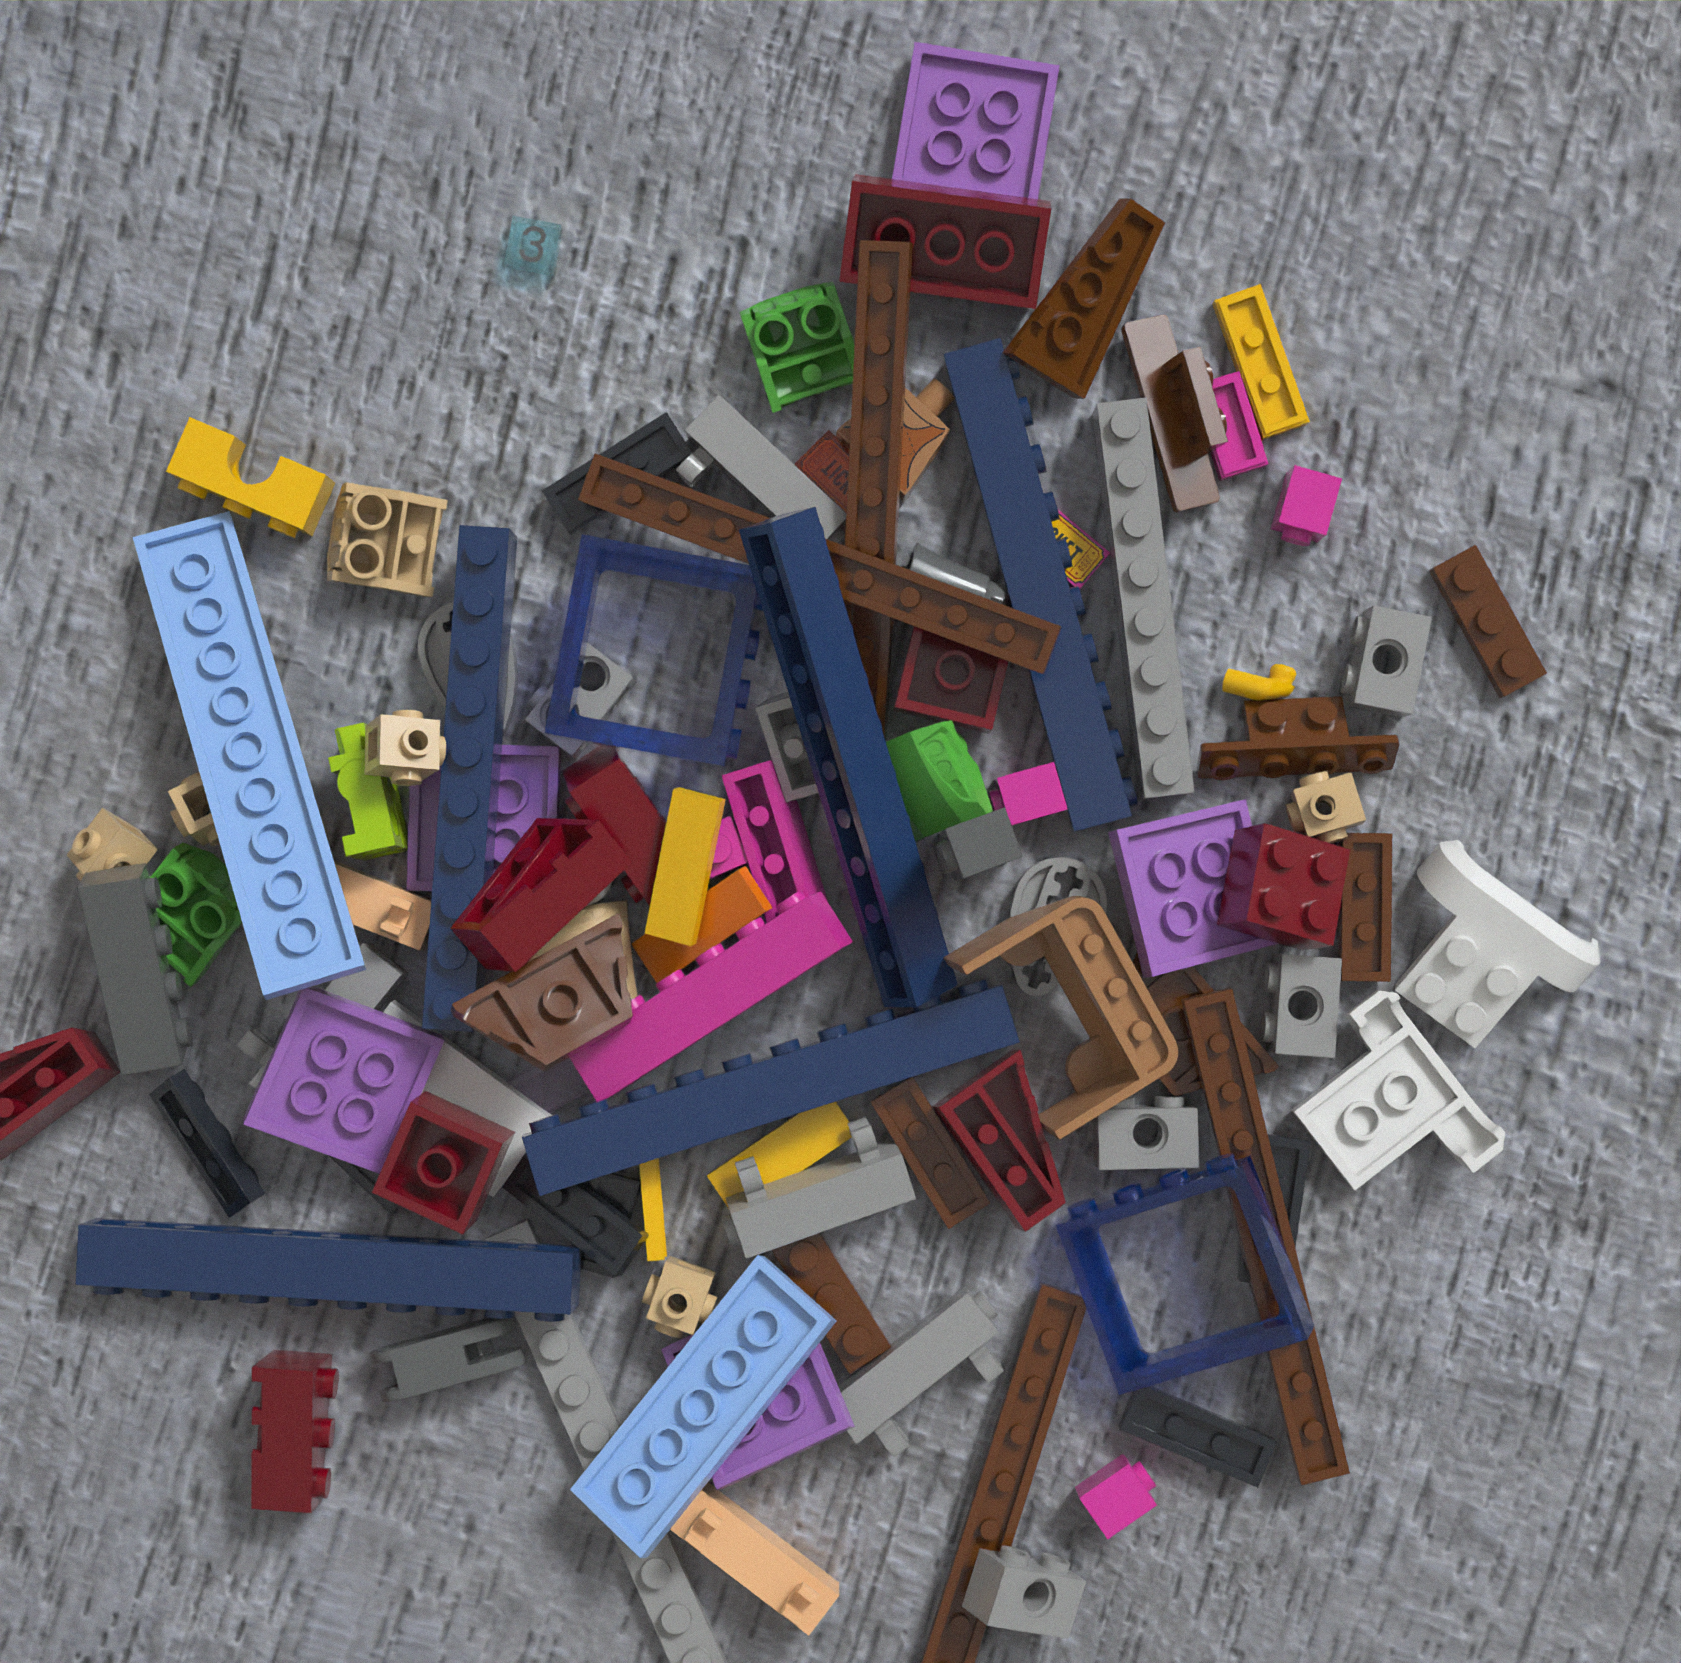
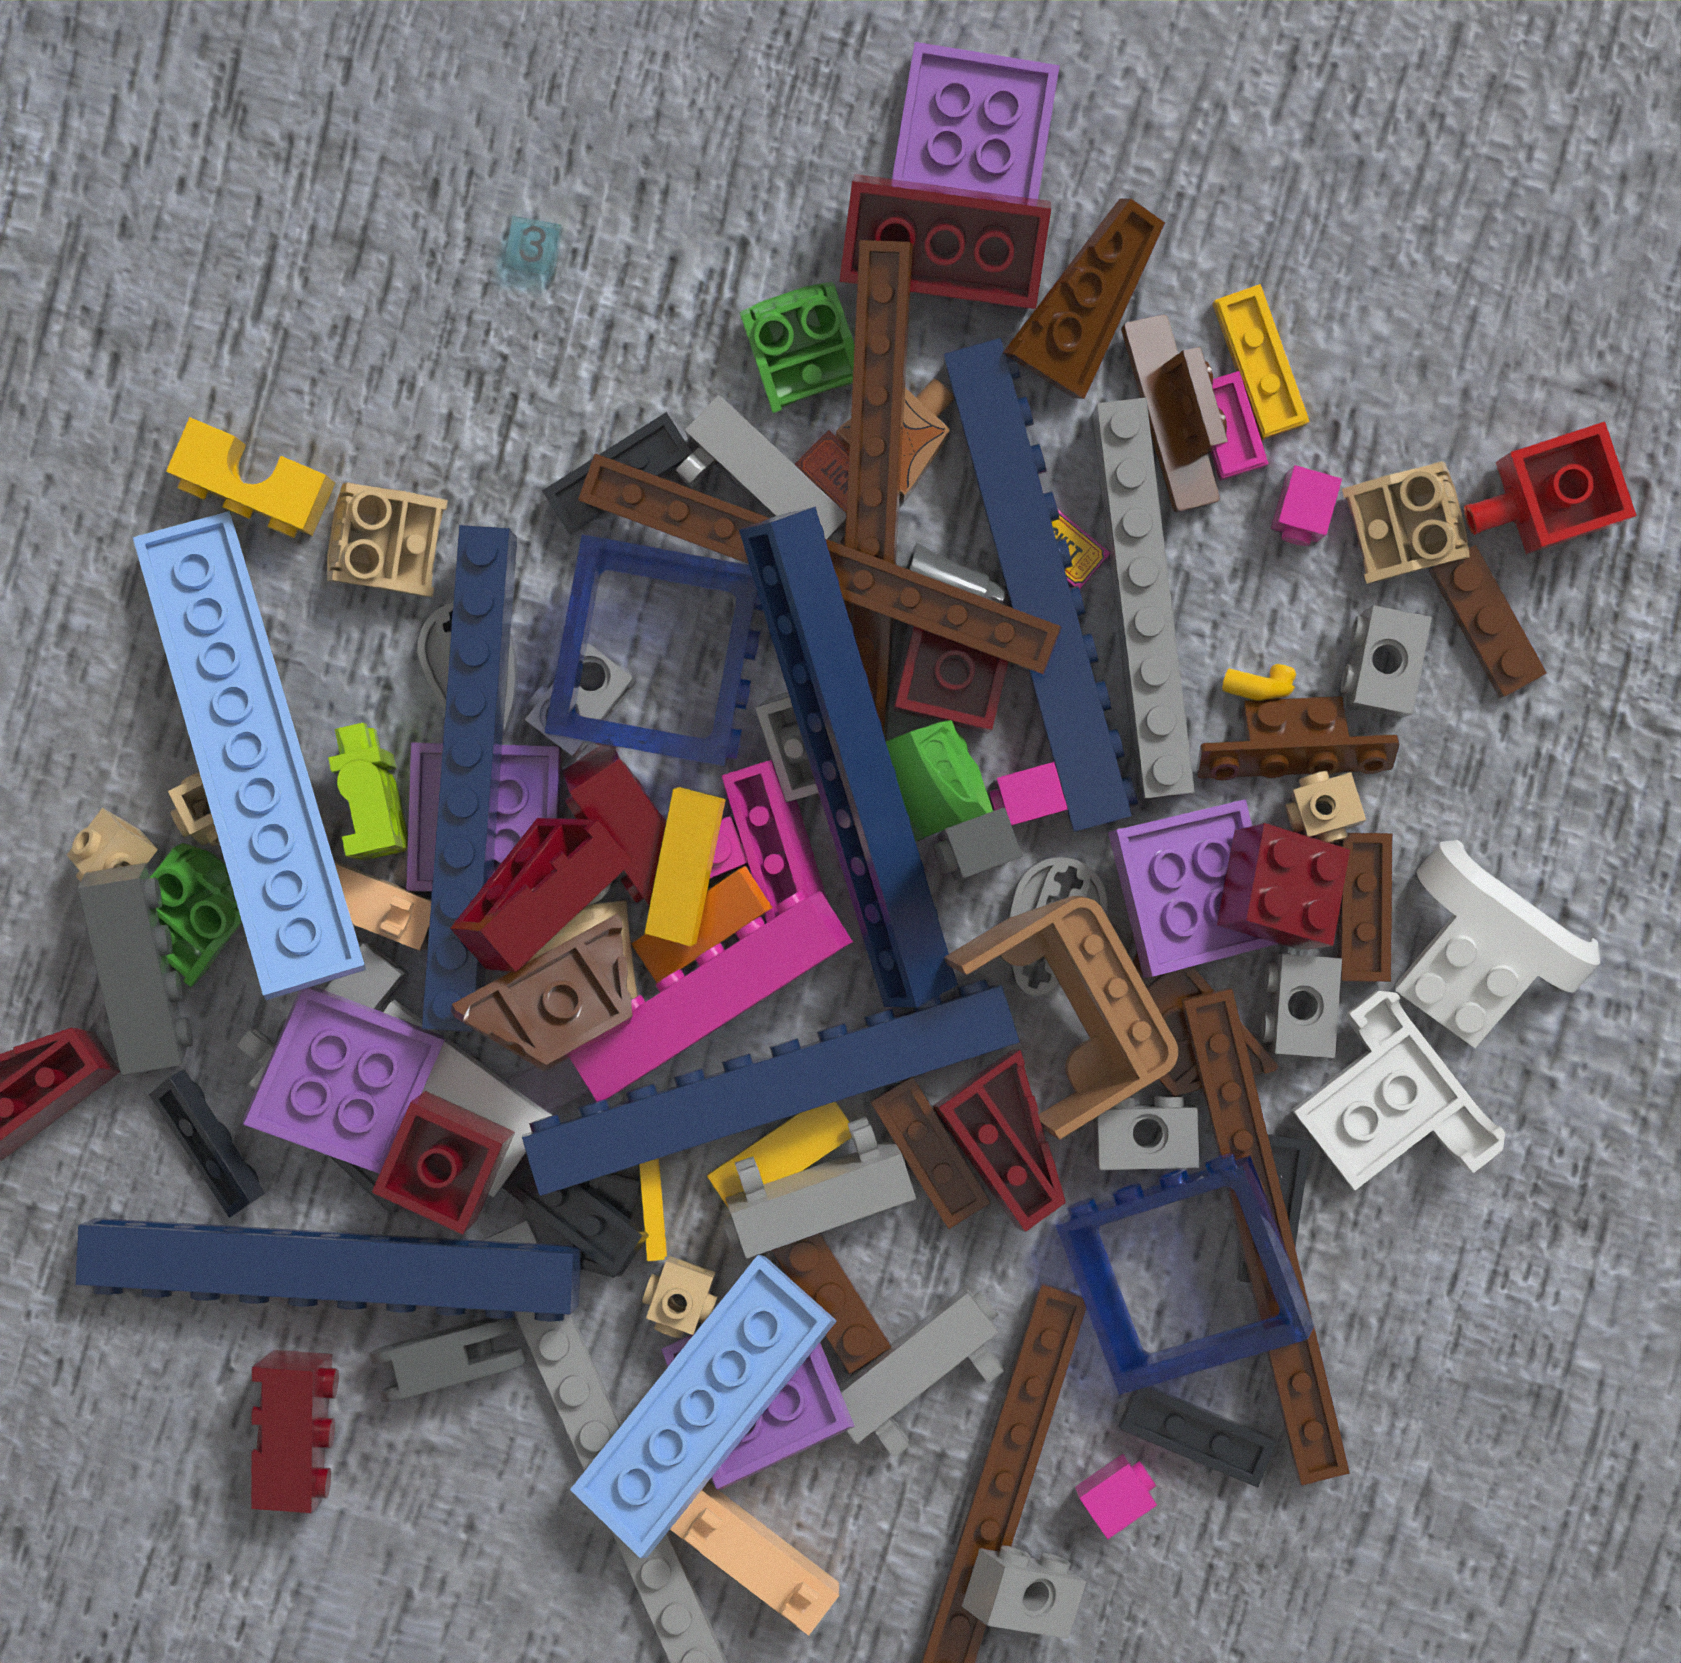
tan brick [365,710,446,786] -> none
none -> tan slope [1342,461,1470,584]
none -> red brick [1464,421,1637,555]

